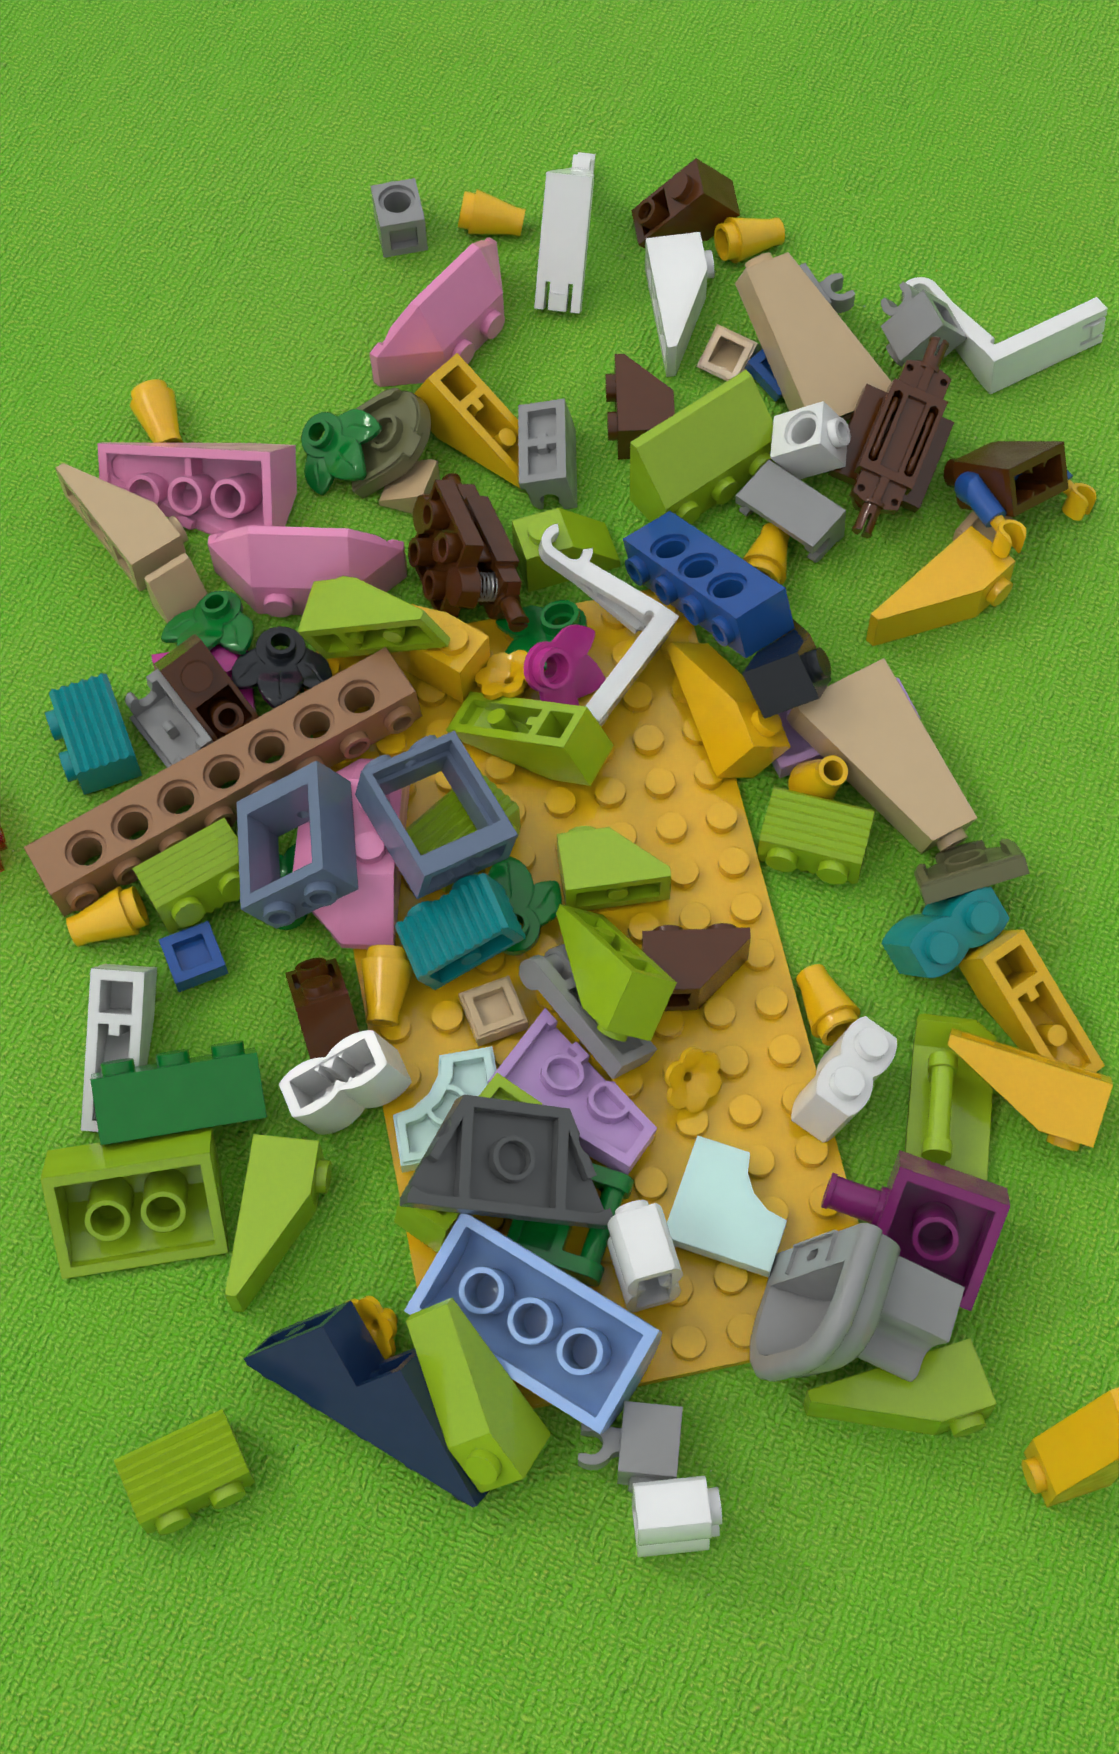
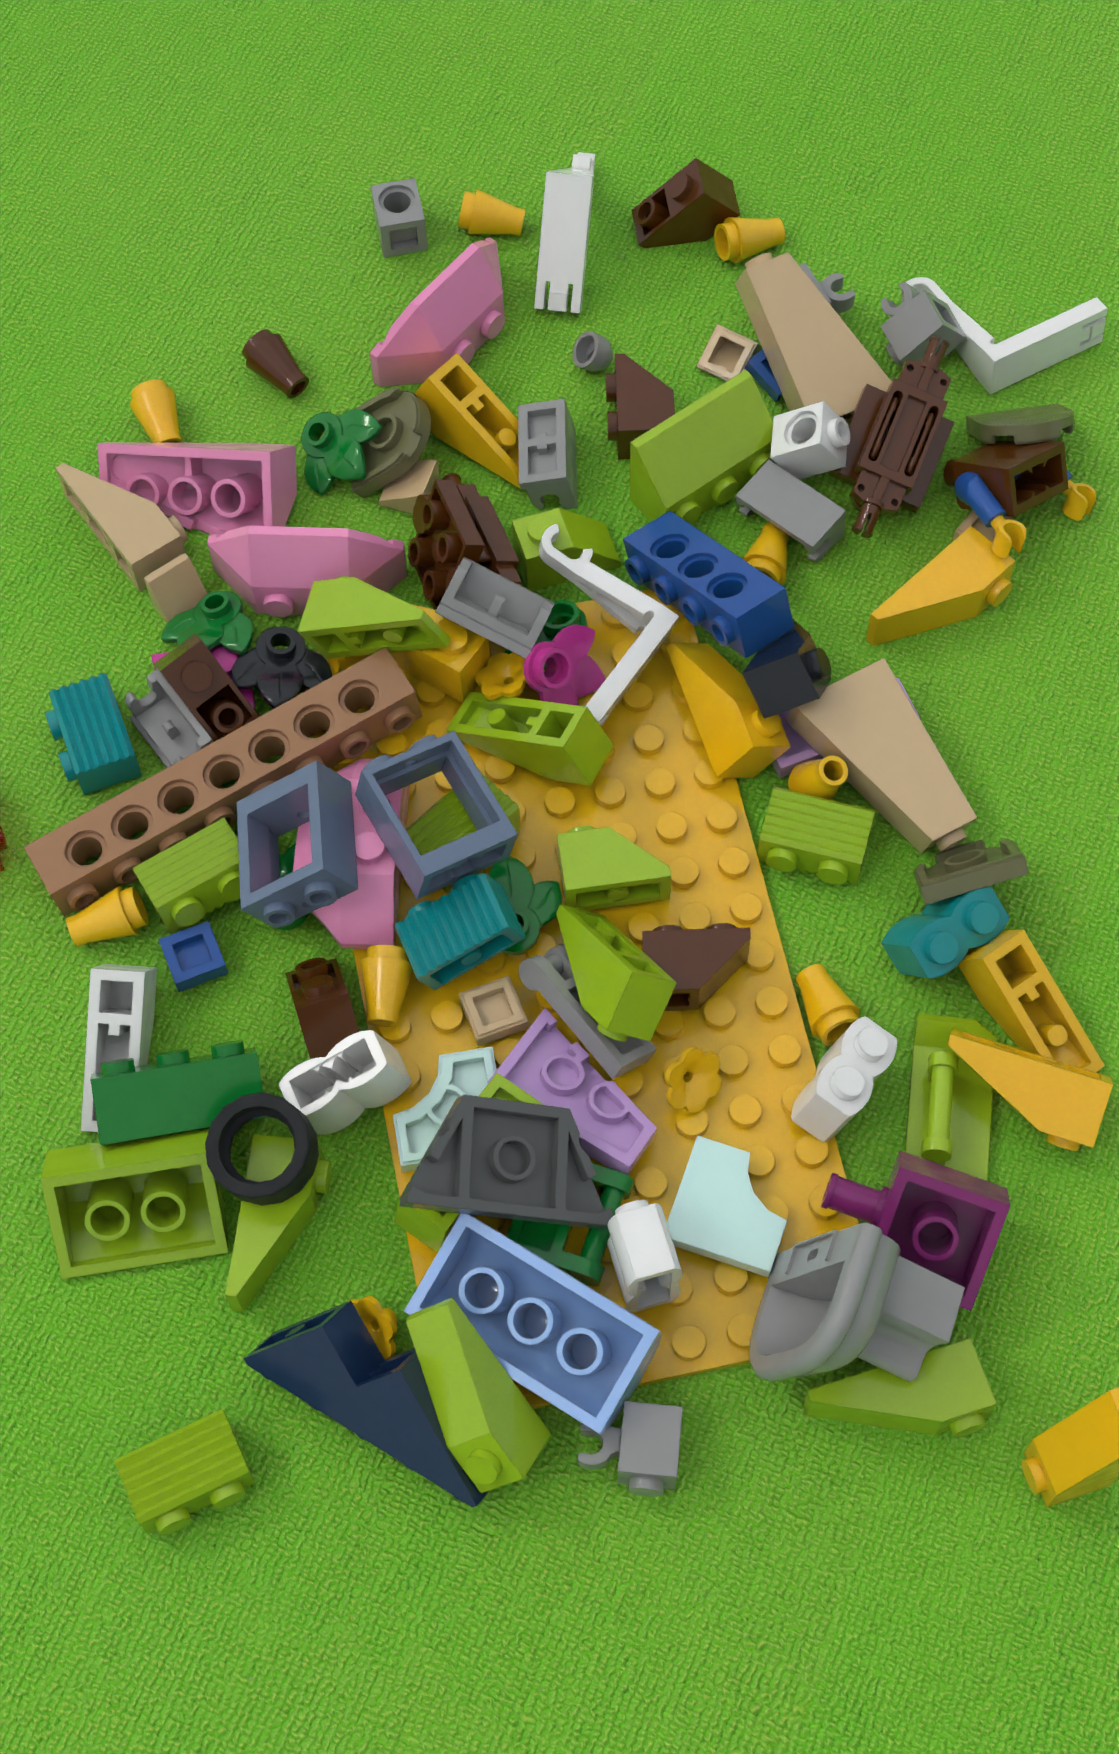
white brick [632,1476,722,1557] -> none
white slope [645,232,714,377] -> none
none -> black tyre [205,1092,319,1206]
none -> reddish brown cone [242,329,309,399]
none -> light grey hinge [435,557,555,659]
none -> light grey hinge [572,331,613,372]
none -> olive tile [966,403,1075,445]

